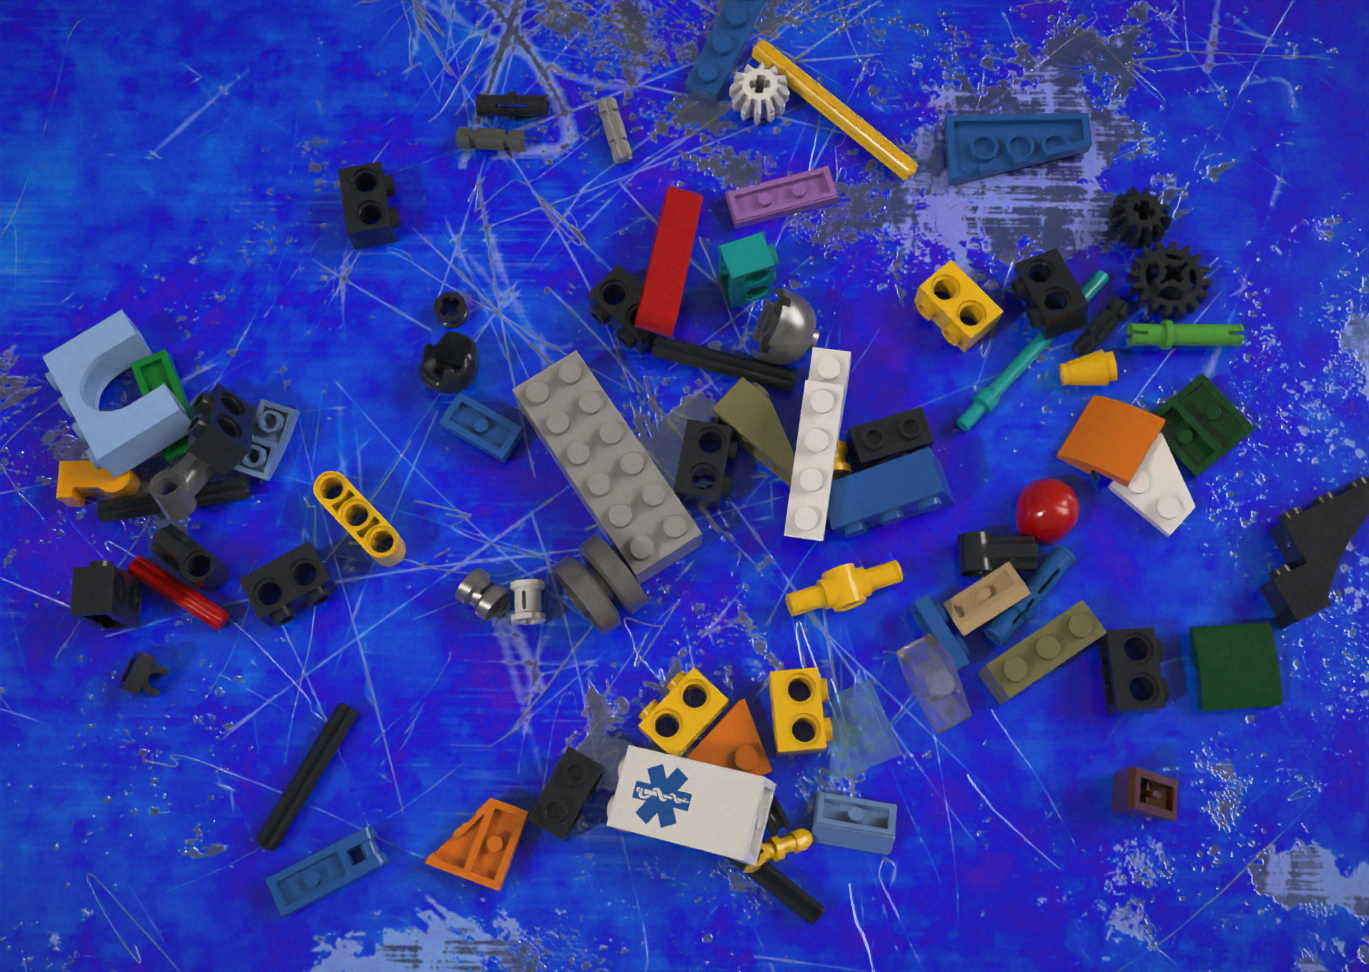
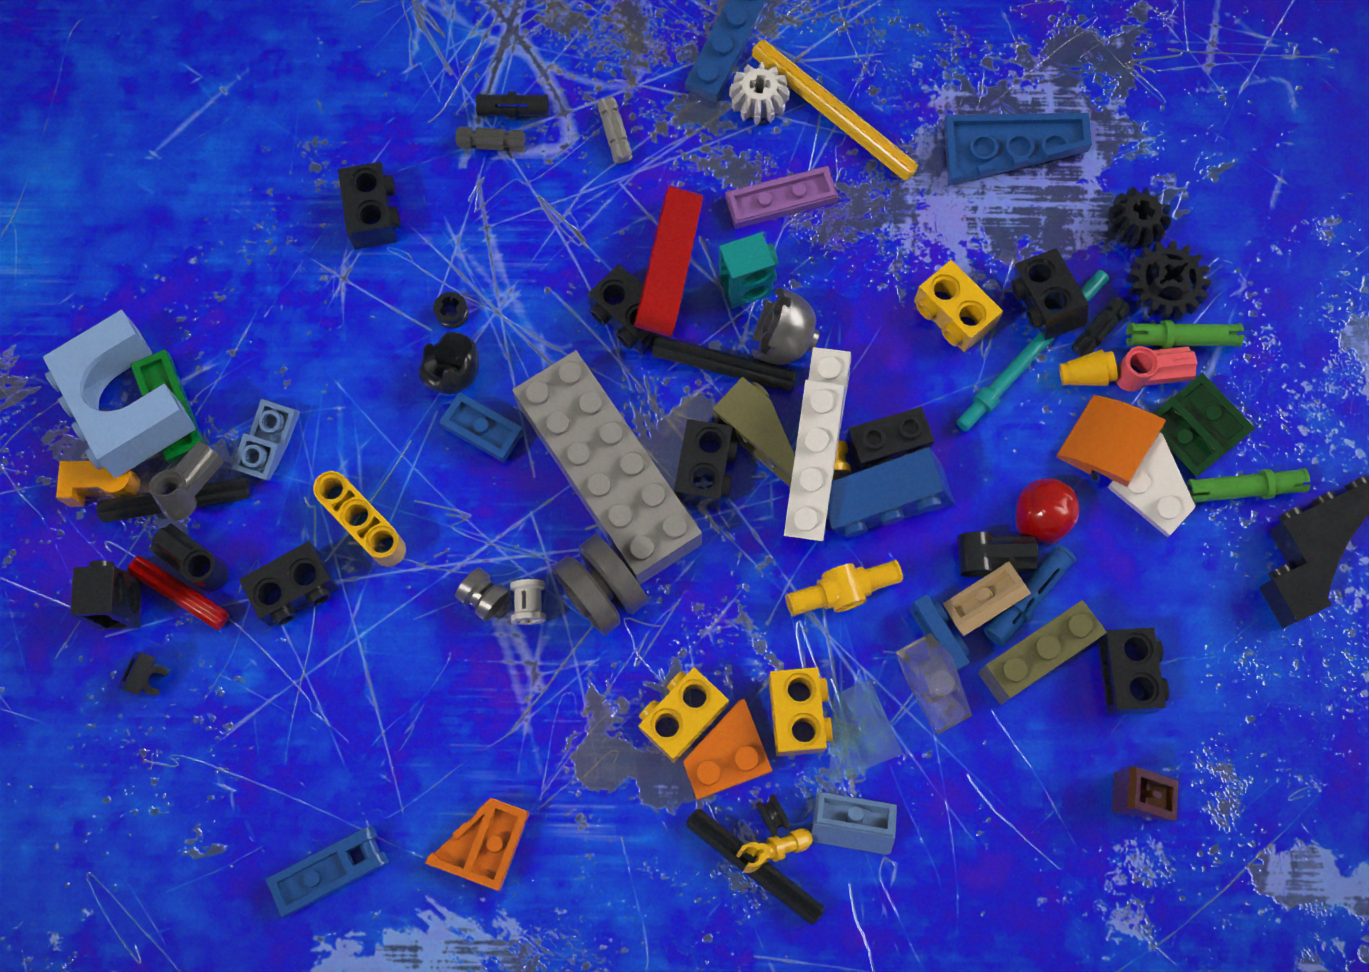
black brick [186,383,256,475] -> none
black axle [255,703,358,851] -> none
black brick [527,746,607,842] -> none
white panel [606,745,776,866] -> none
dark green slope [1189,621,1283,711] -> none
none -> coral piece [1115,346,1198,392]
none -> bright green pin [1186,468,1310,504]

